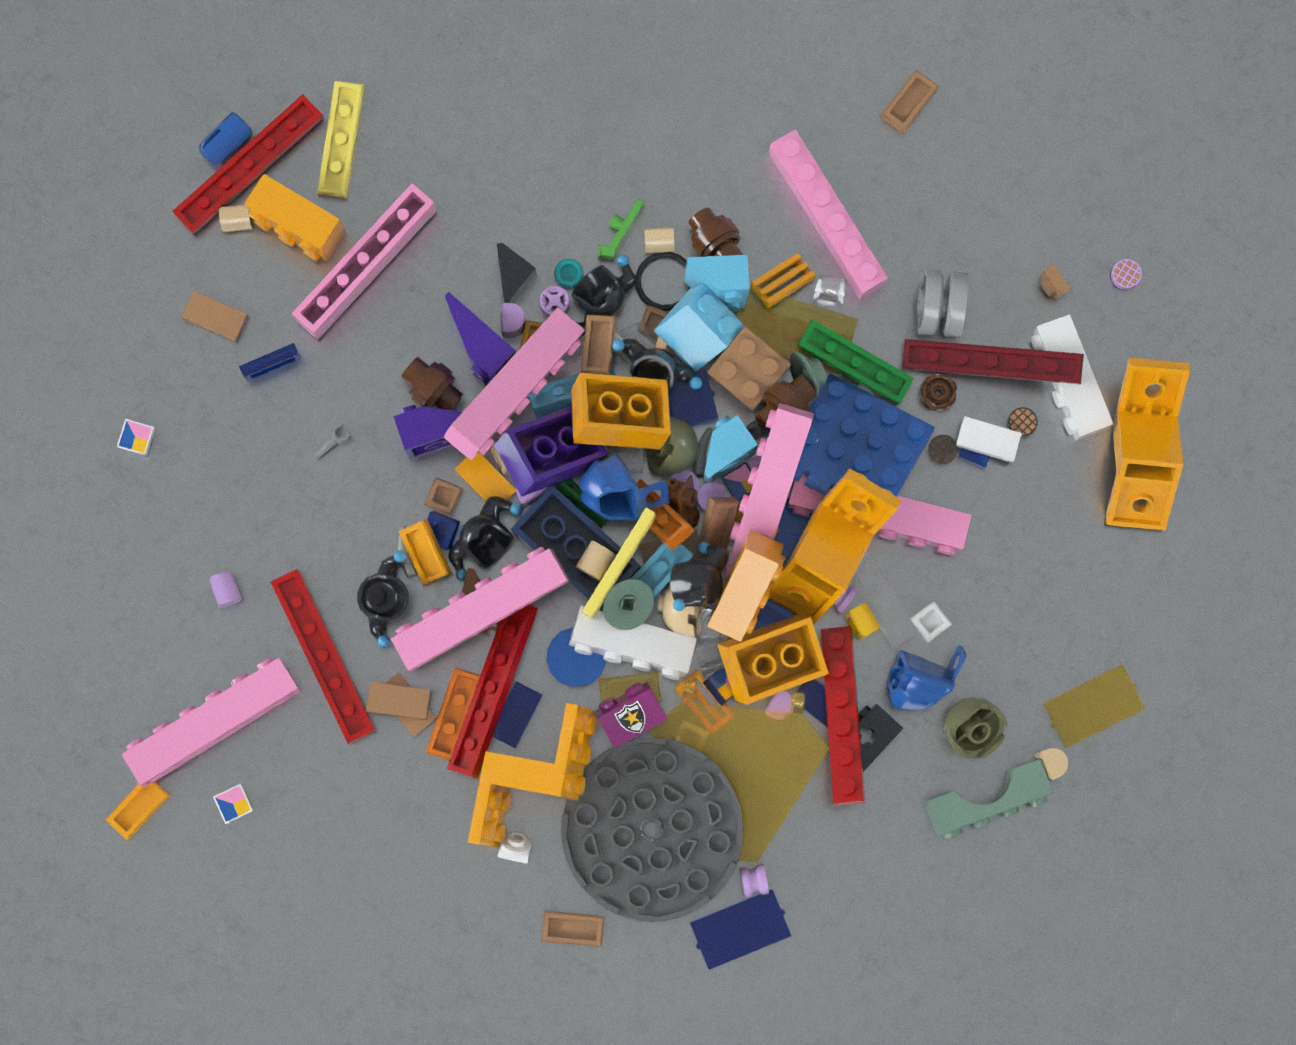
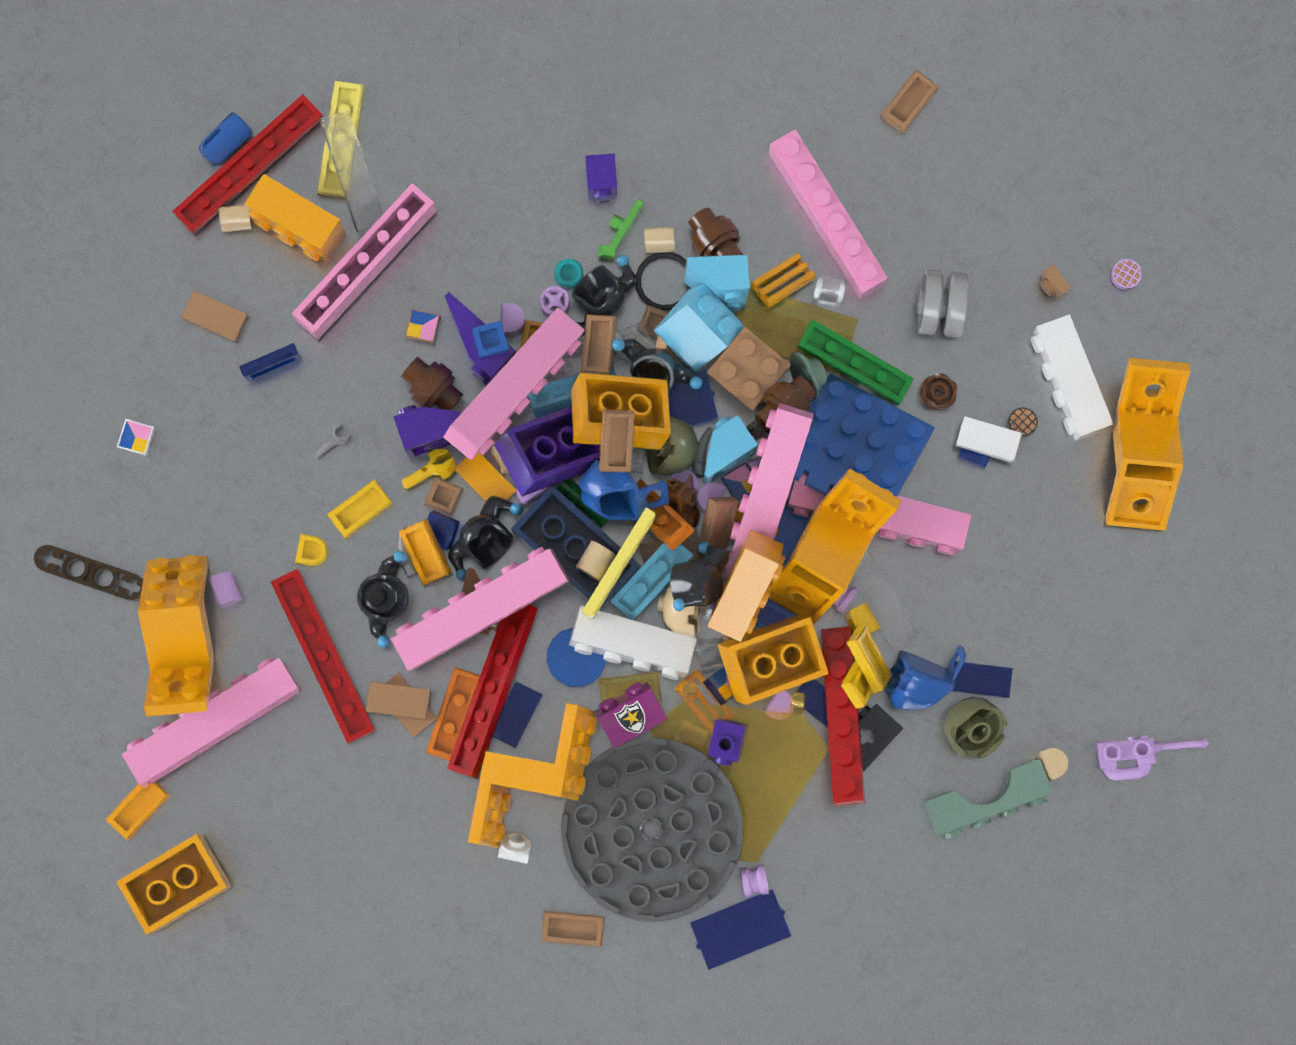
tile [213,784,254,824] -> none
black slope [497,243,537,303] -> none
sand green piece [603,579,654,630] -> none
dark red tile [902,339,1084,385] -> none
white tile [909,601,952,643] -> none
clear smoke tile [927,435,958,465] -> none
clear yellow piece [1043,665,1145,748] -> none
none -> dark brown beam [34,545,144,602]
none -> light orange brick [116,834,232,935]
none -> light orange bracket [138,555,215,717]
none -> yellow tile [295,534,328,567]
none -> clear tile [319,111,383,232]
none -> yellow tile [327,479,393,539]
none -> yellow bar [402,449,456,489]
none -> tile [405,308,441,345]
none -> blue tile [472,321,509,359]
none -> dark purple brick [585,153,618,201]
none -> medium nougat tile [599,410,635,472]
none -> dark purple brick [708,718,748,766]
none -> yellow tile [841,659,873,709]
none -> yellow tile [847,625,892,693]
none -> clear blue tile [951,661,1013,698]
none -> lavender piece [1095,736,1209,781]

